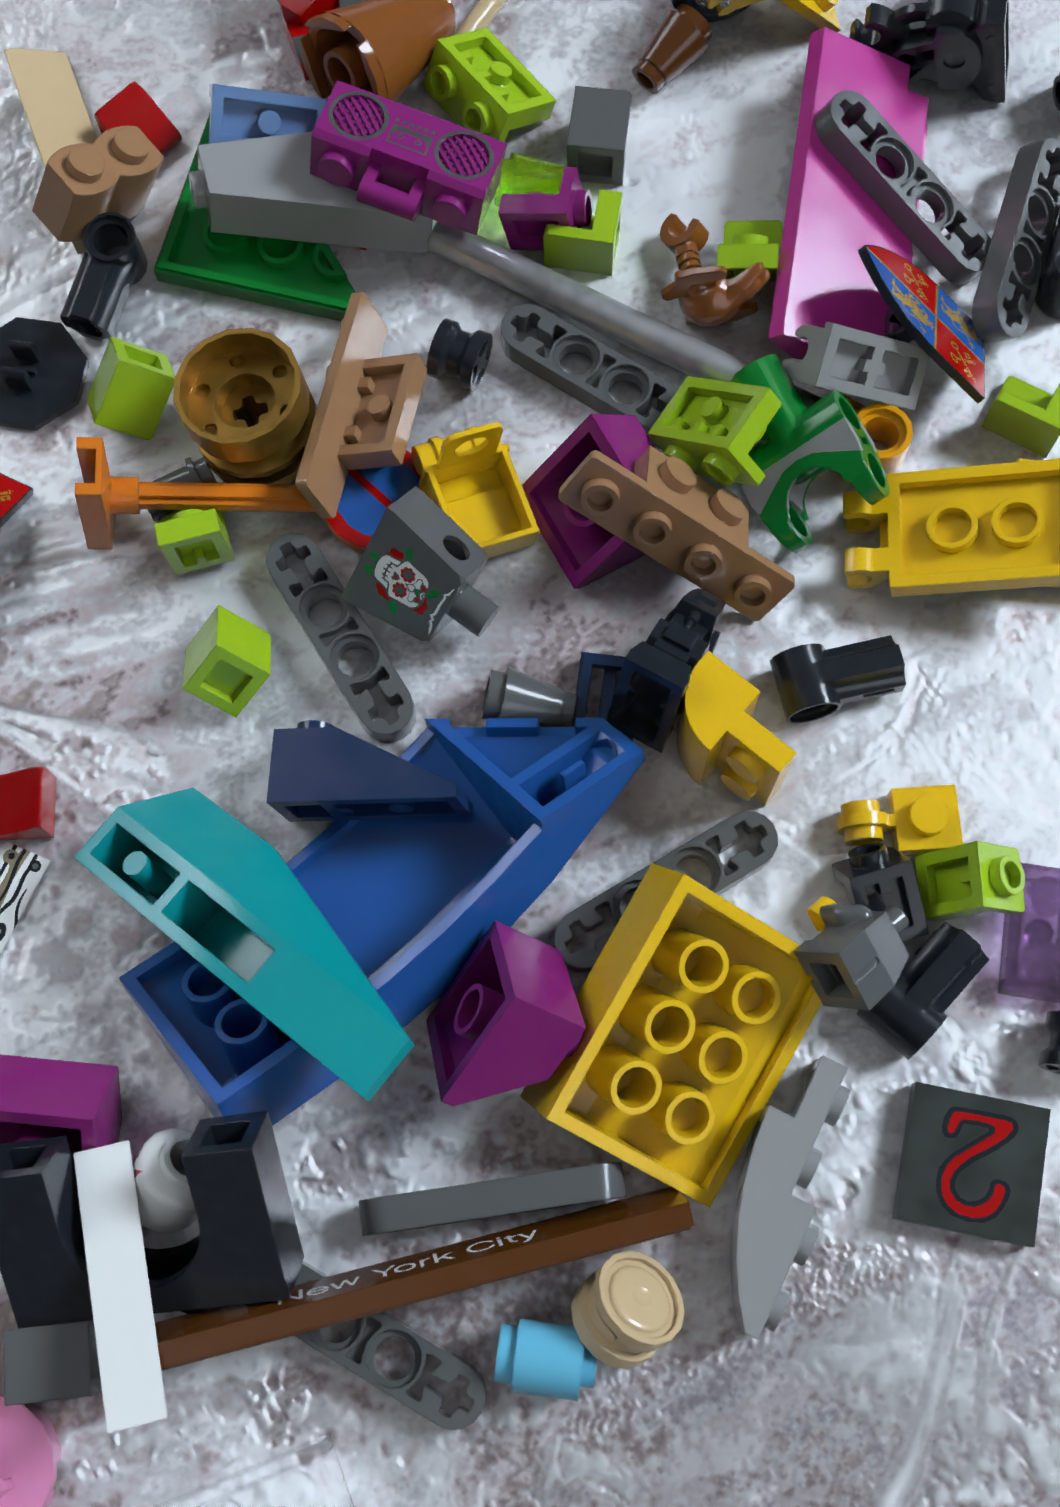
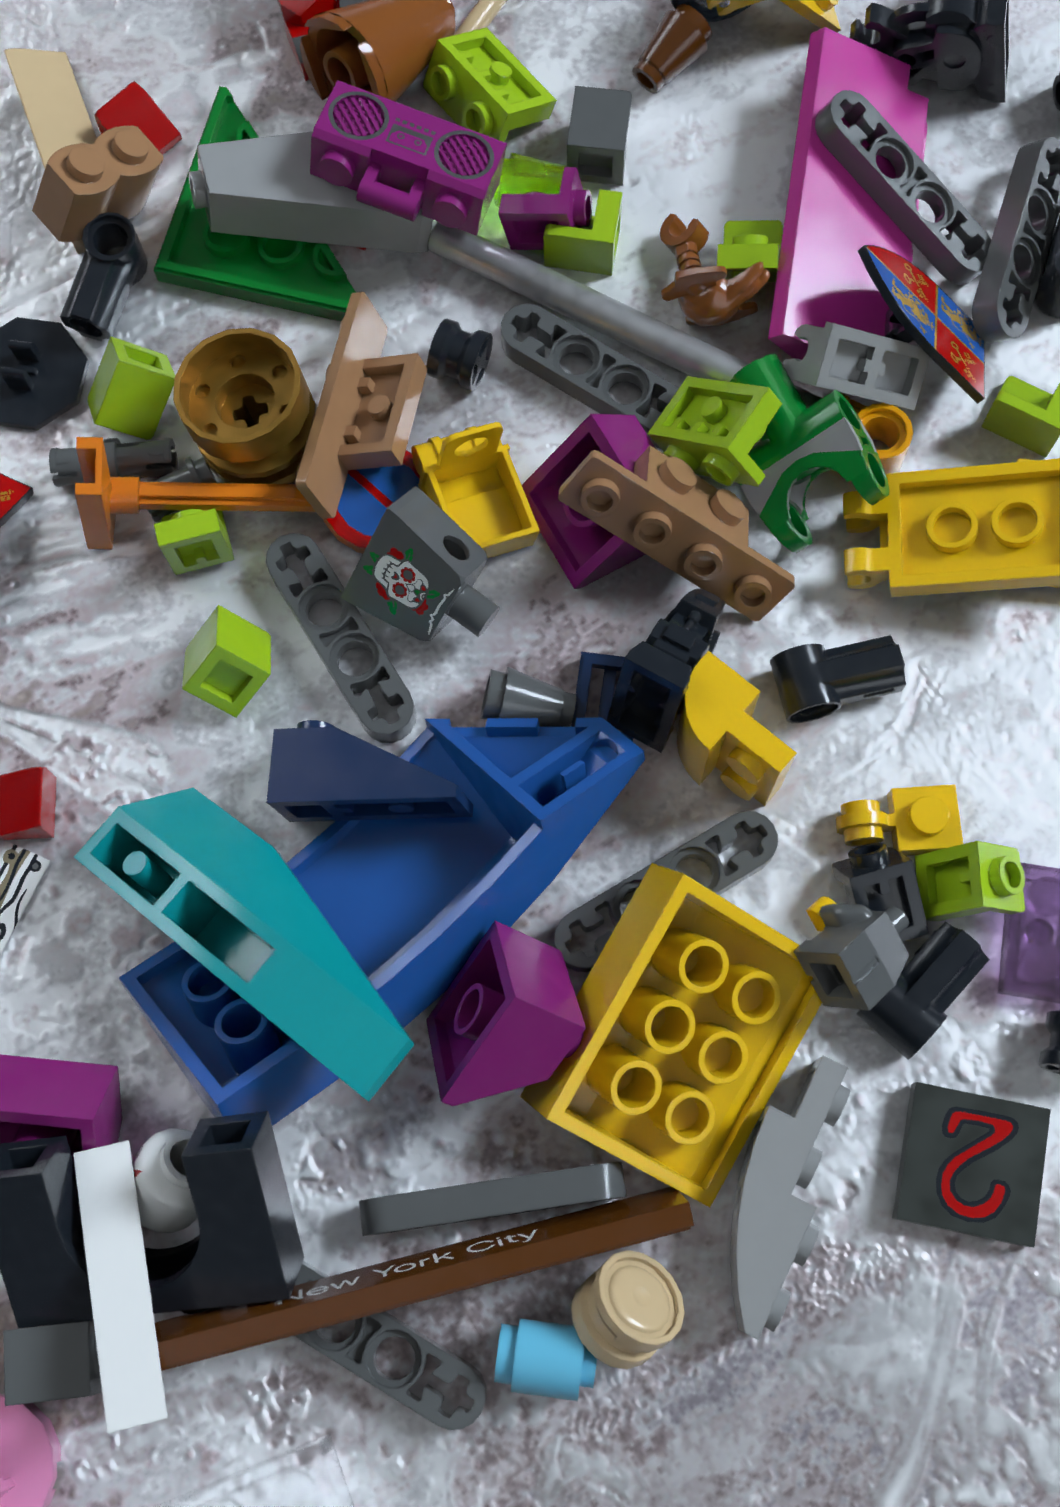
medium blue panel [208,84,328,144] -> none
none -> dark grey pin [49,438,178,487]

